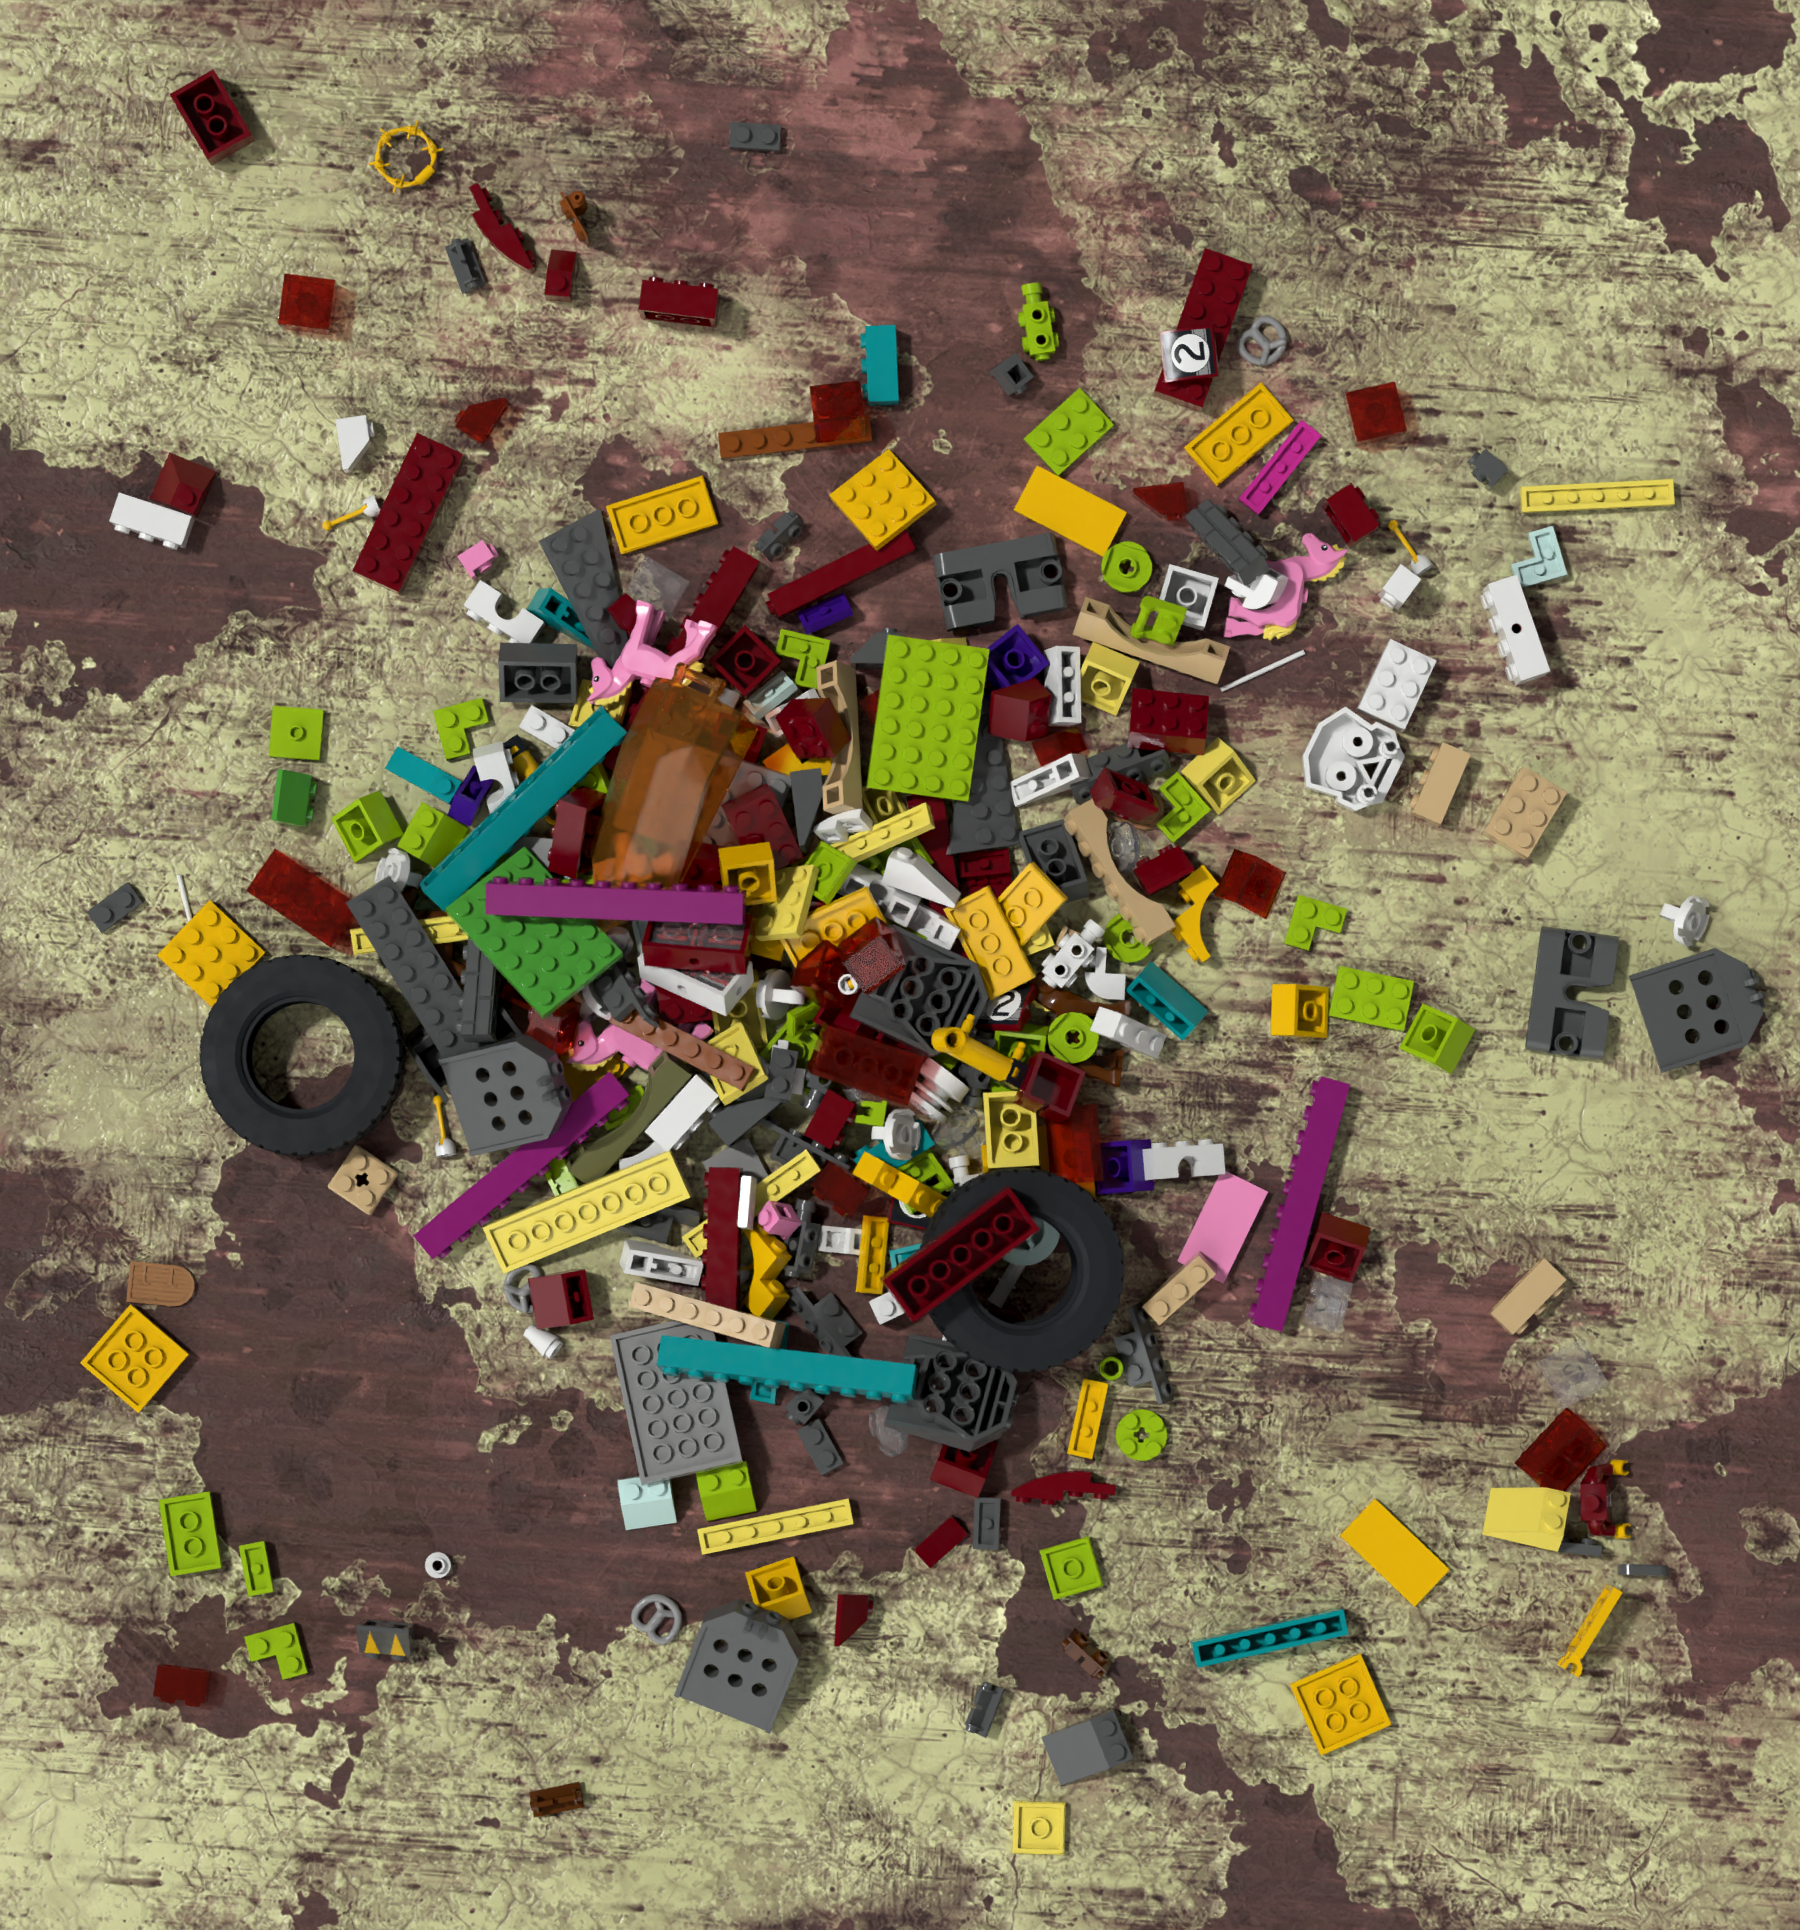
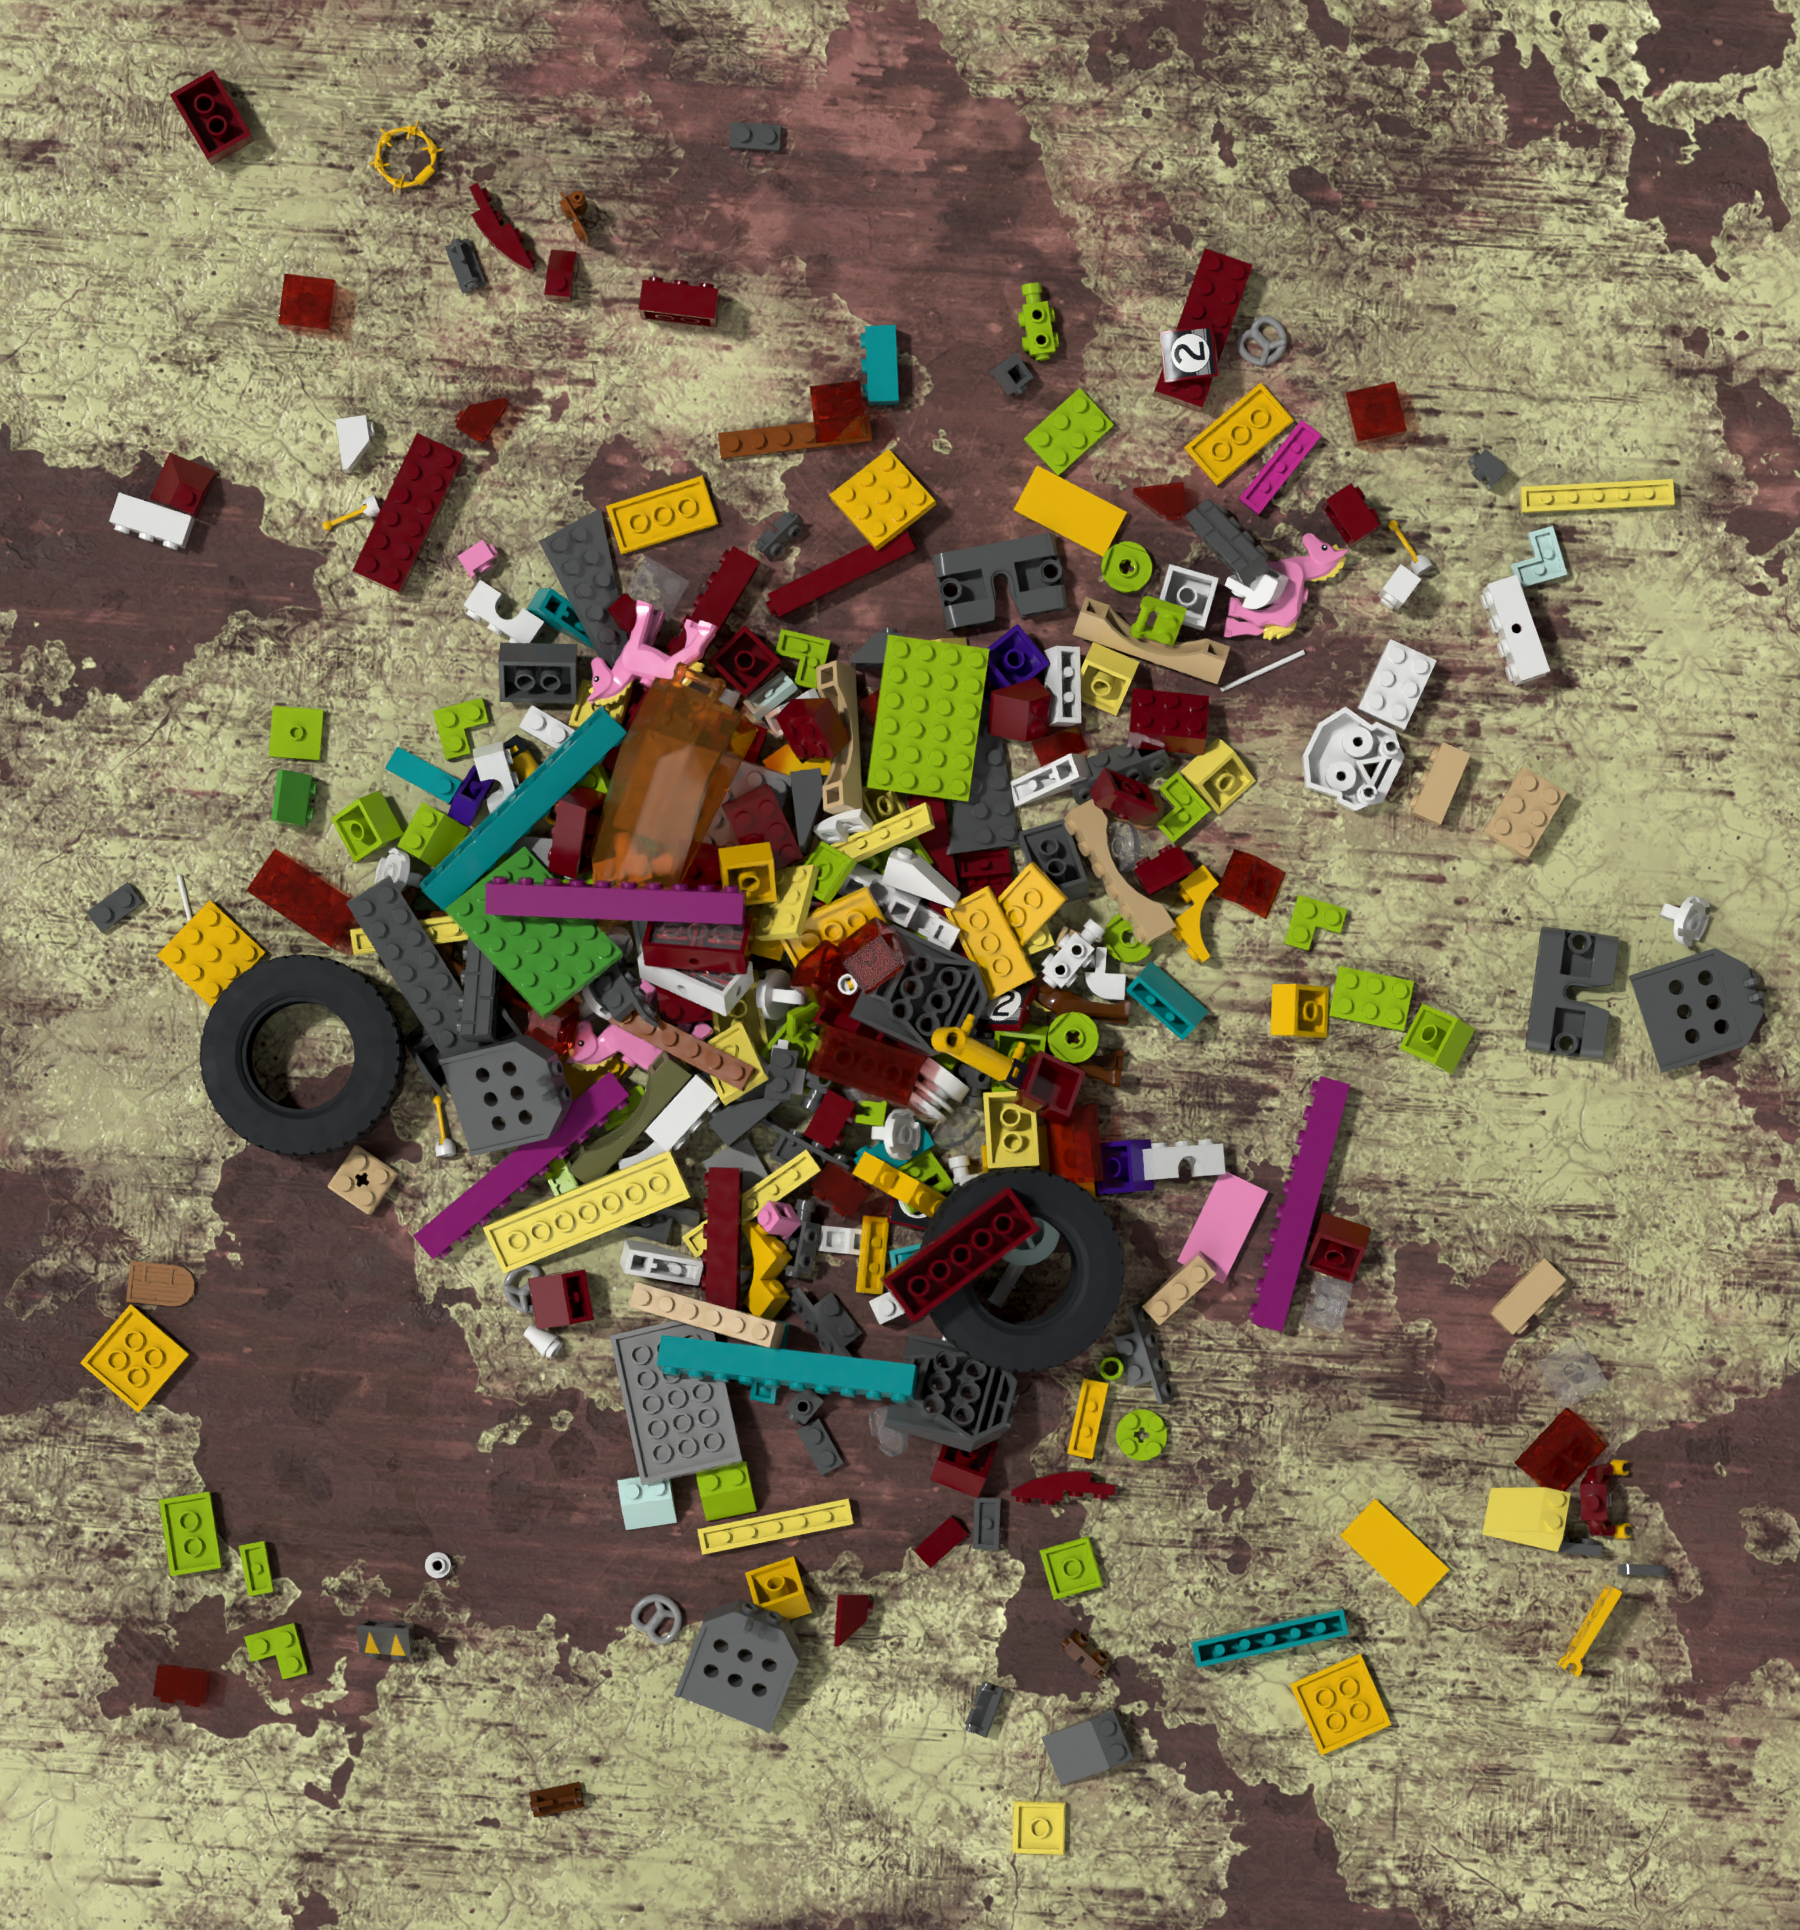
white tile [737,1176,757,1230] -> none
dark purple plate [797,593,854,634] -> none
white arch [1090,1006,1167,1059] -> none

